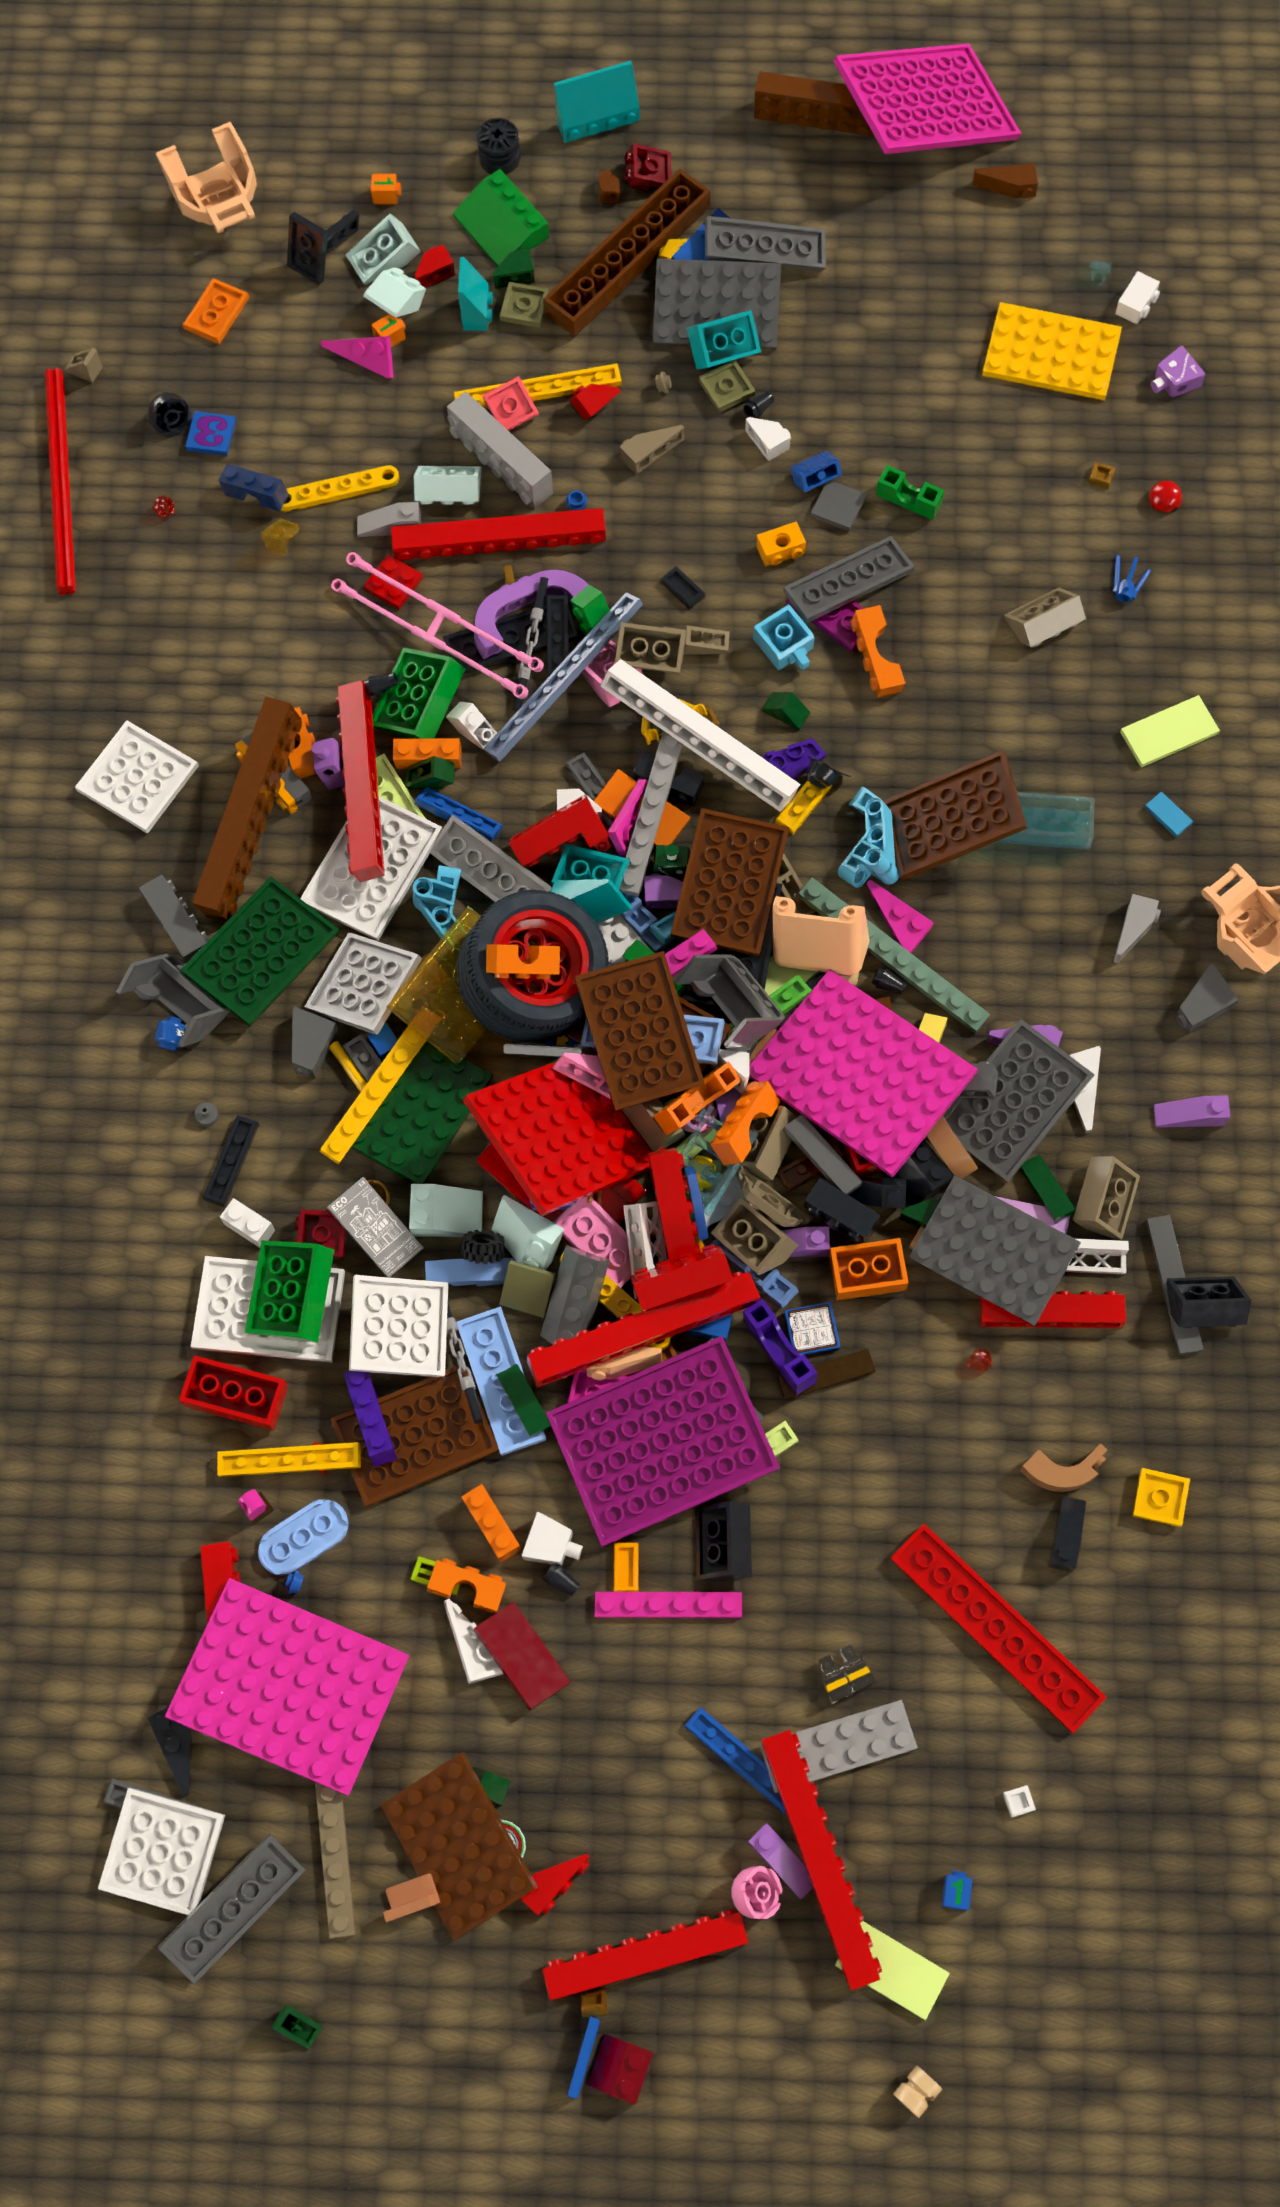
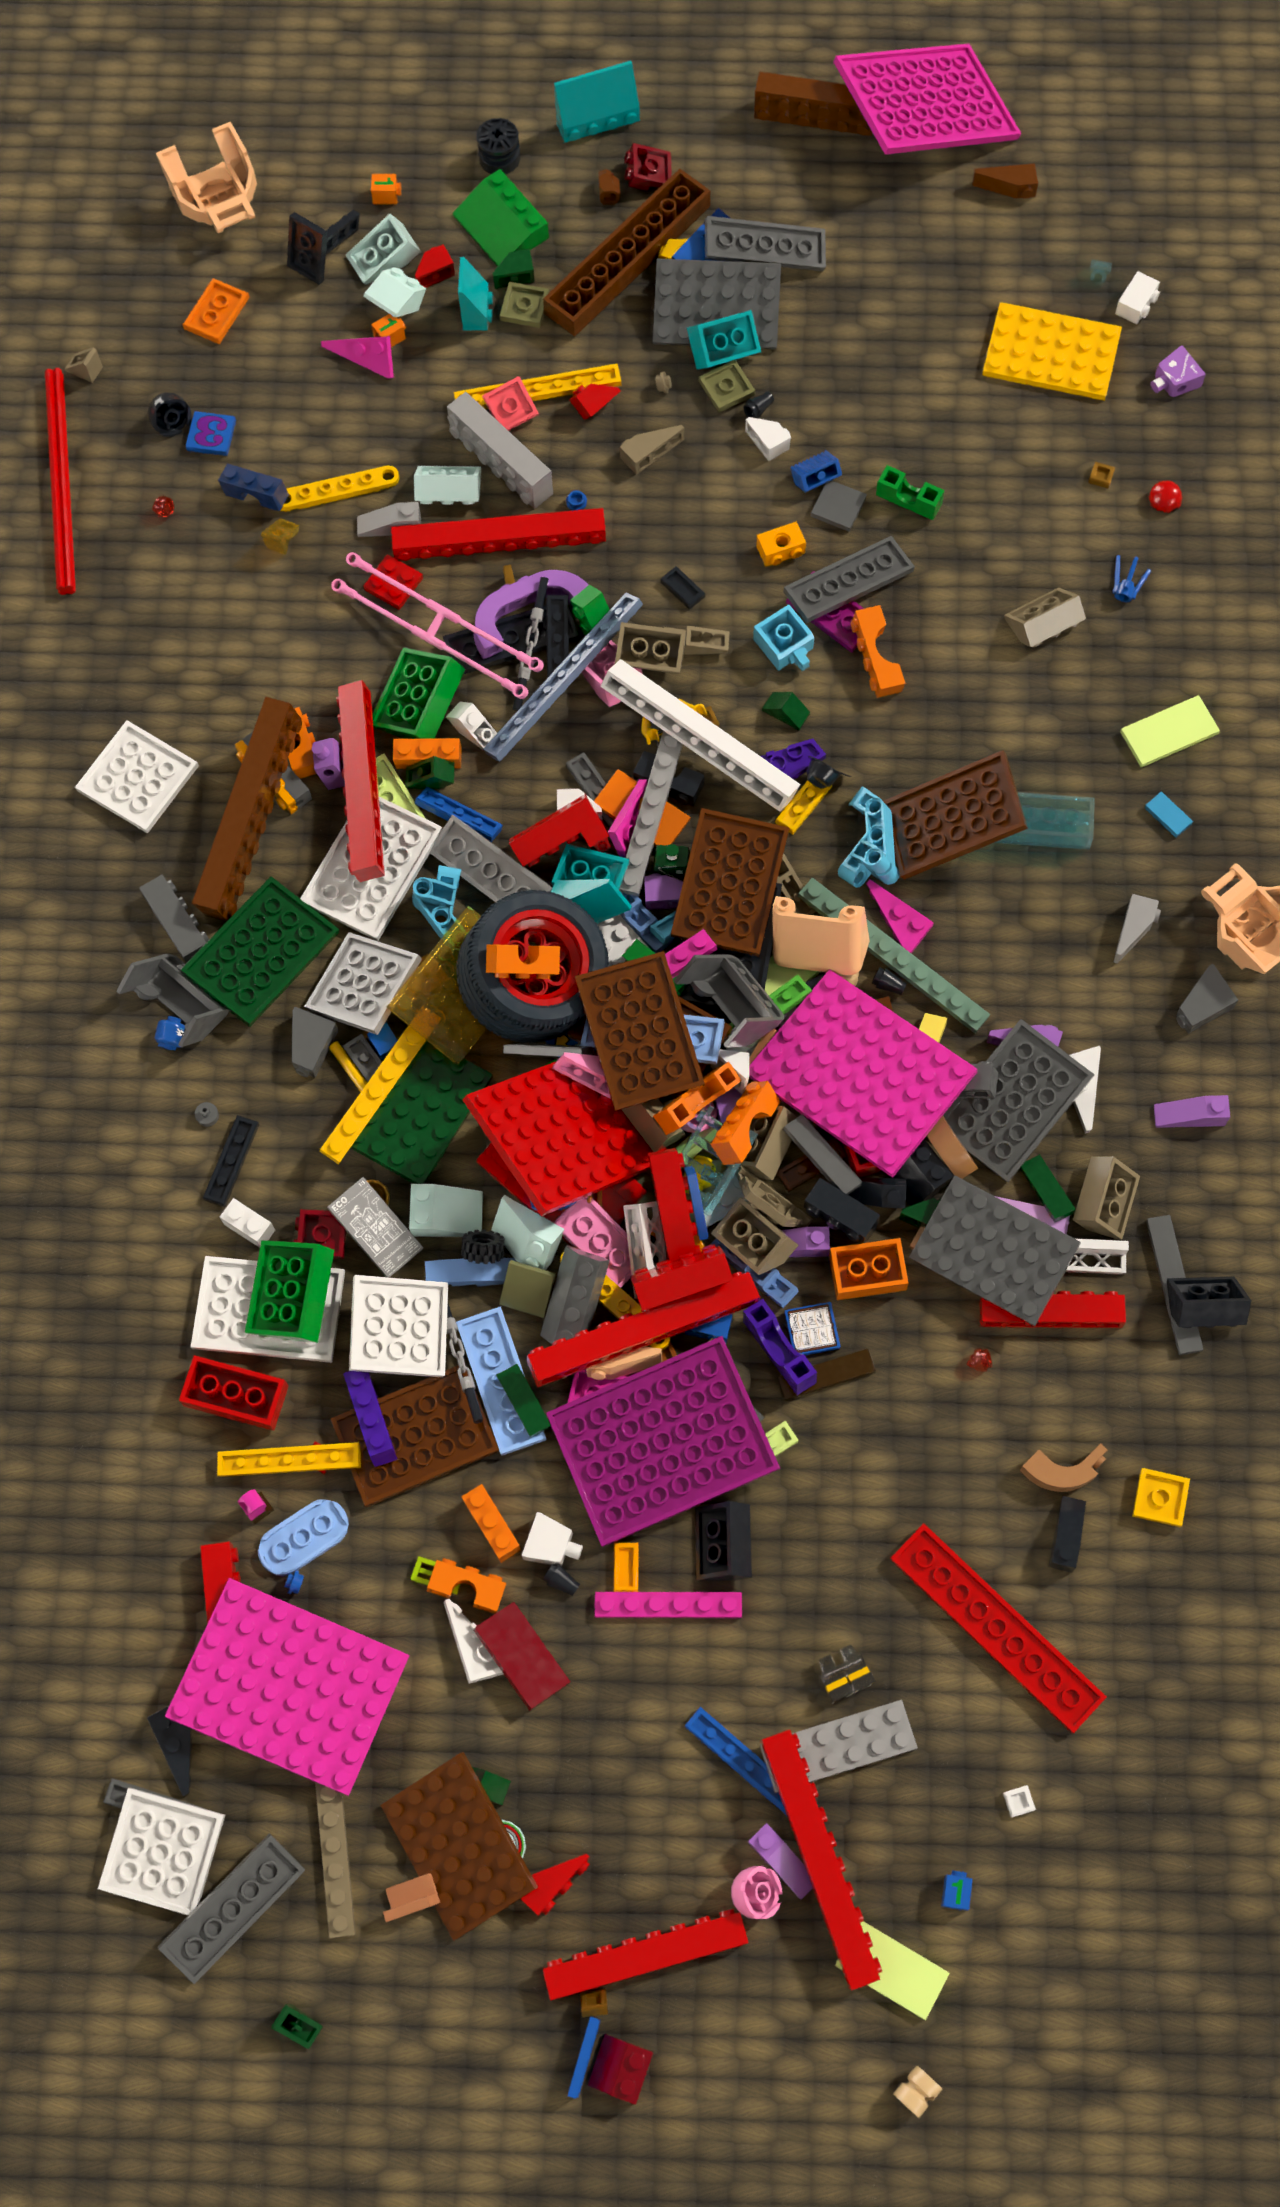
black cone [364,672,399,697] -> none

